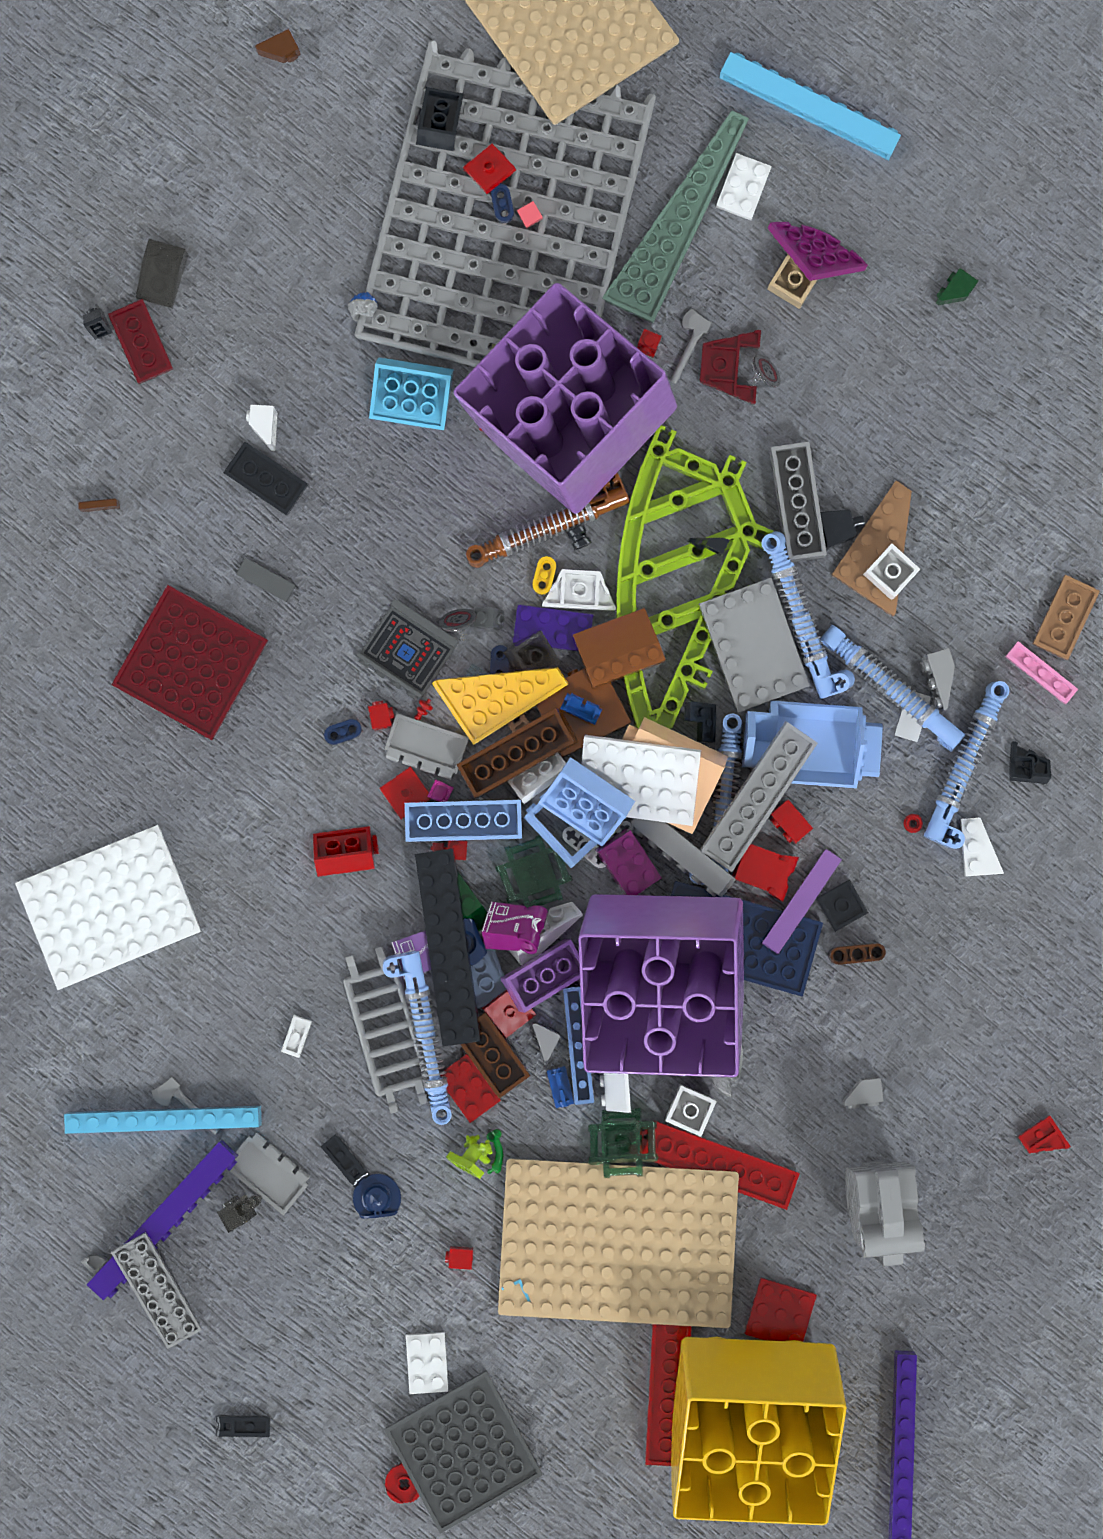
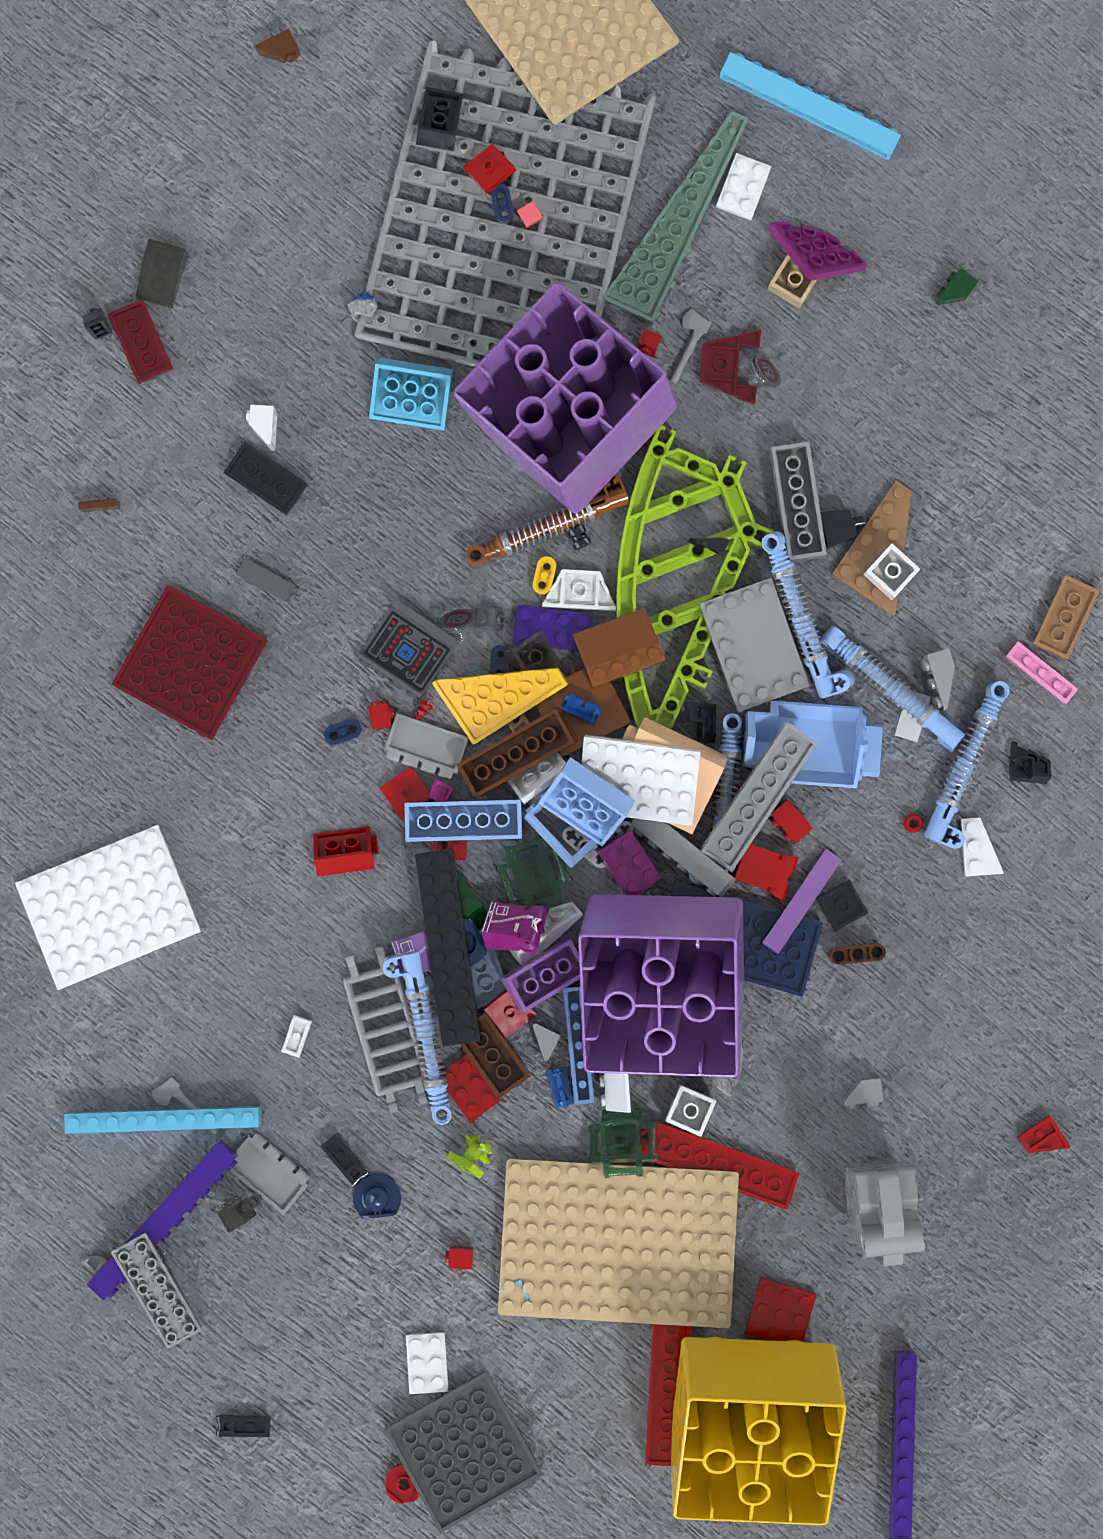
green piece [486,1129,504,1174] -> none

